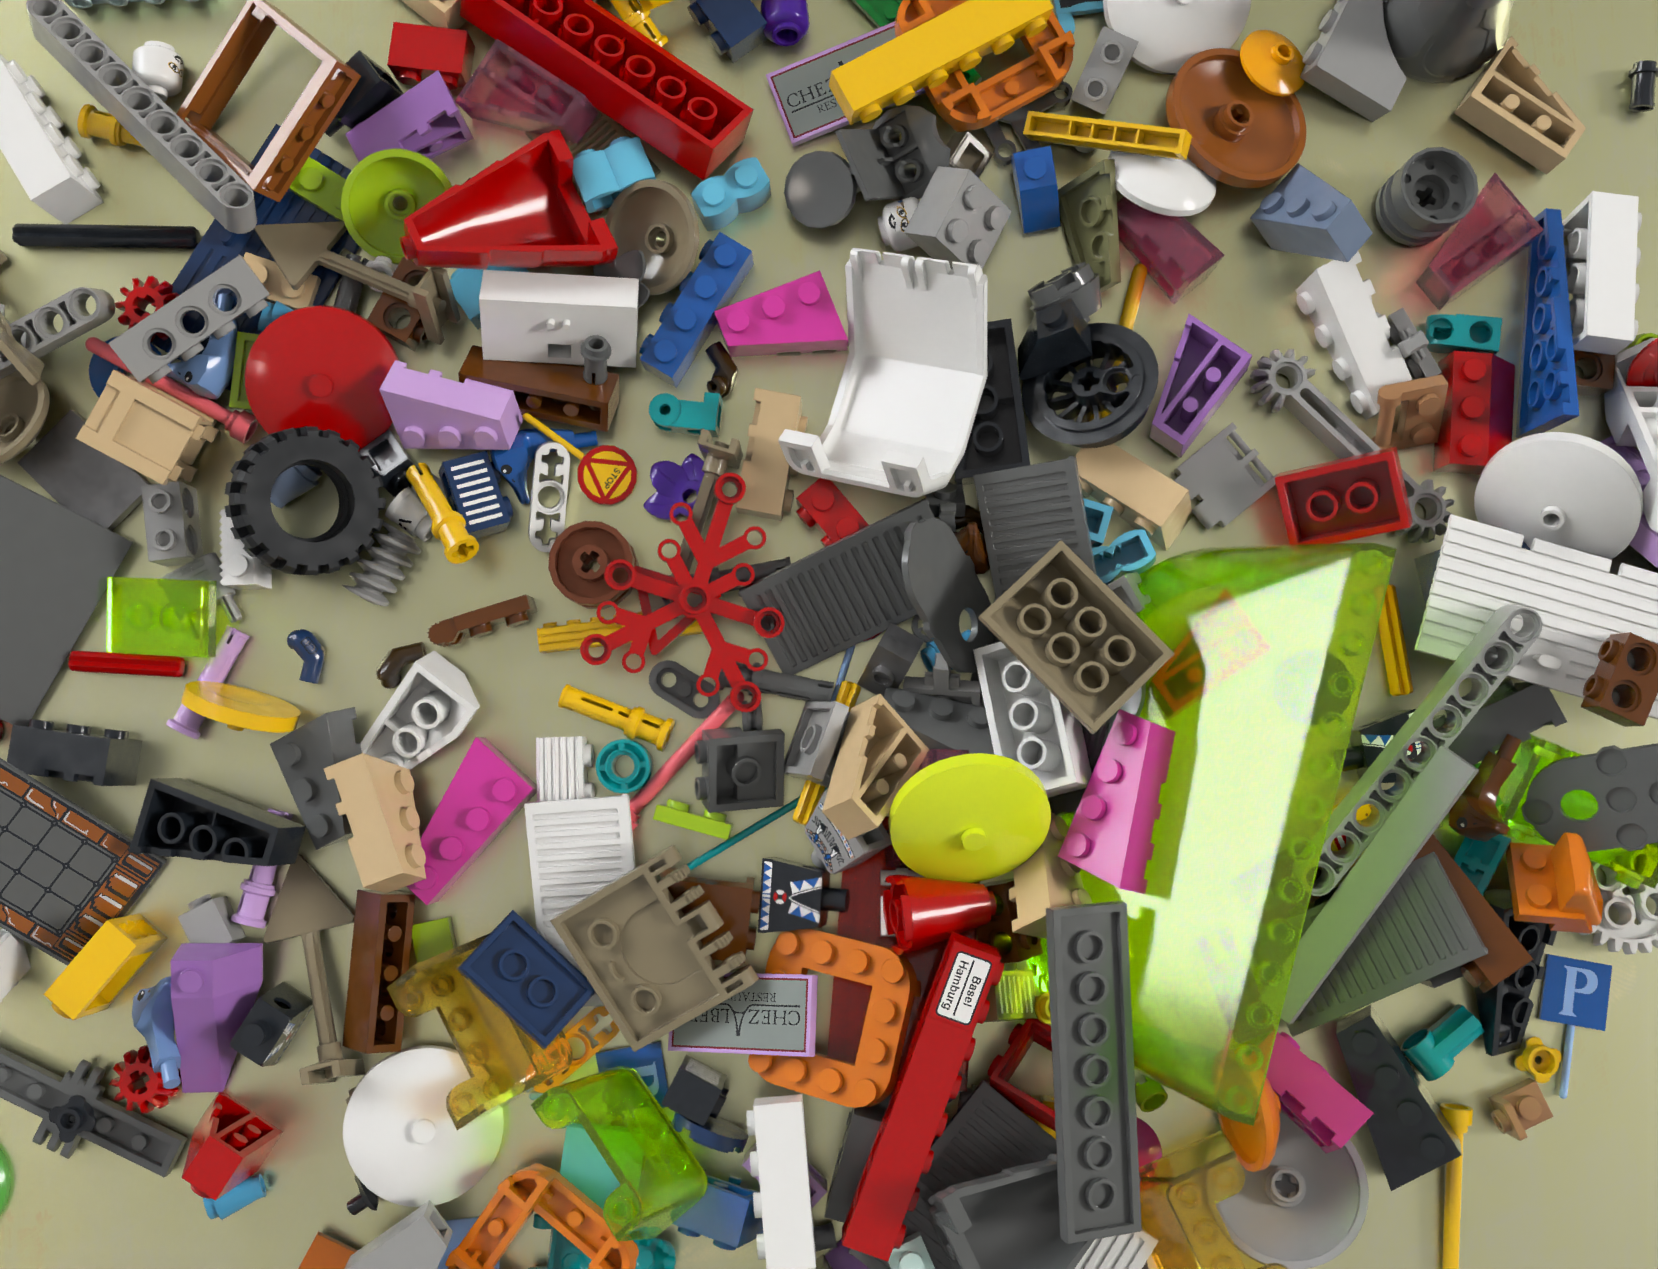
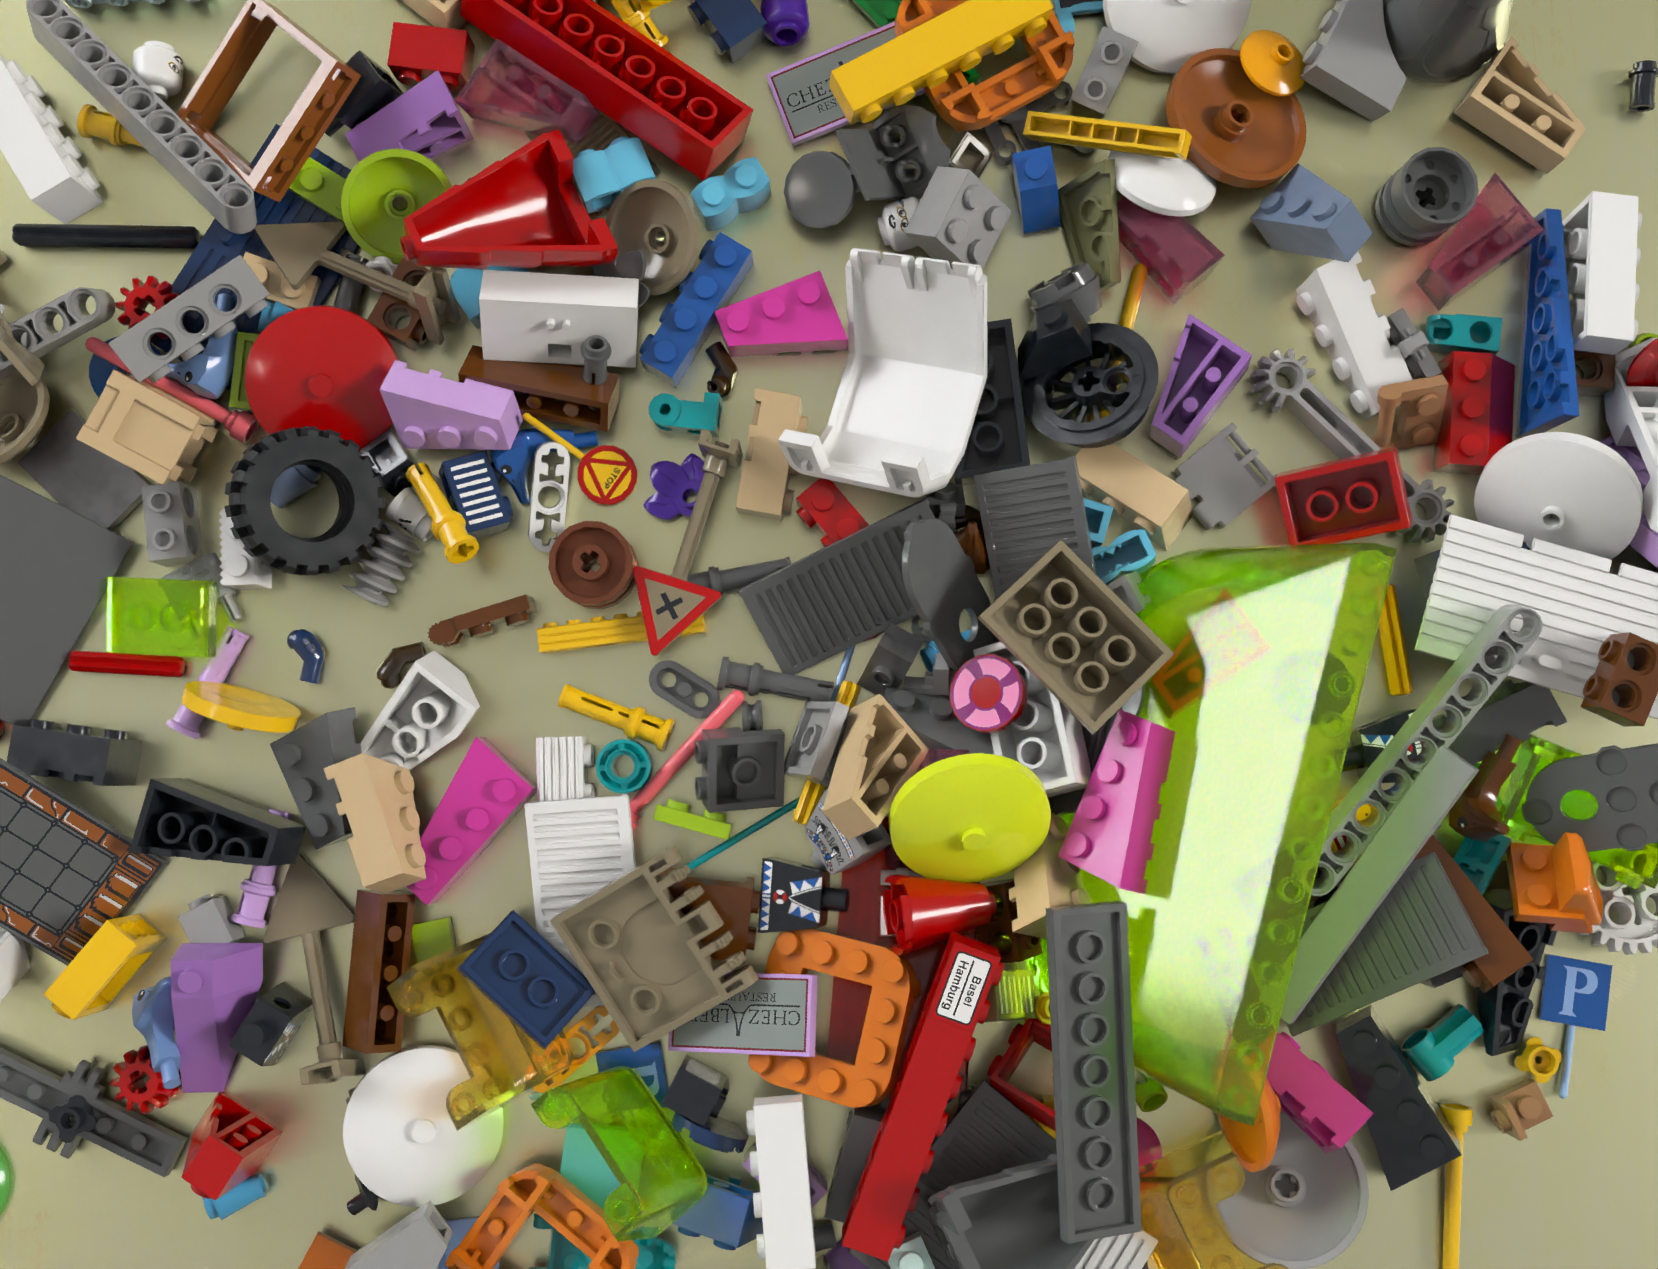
red plant [580,473,785,712] -> none
none -> tile [950,654,1028,733]

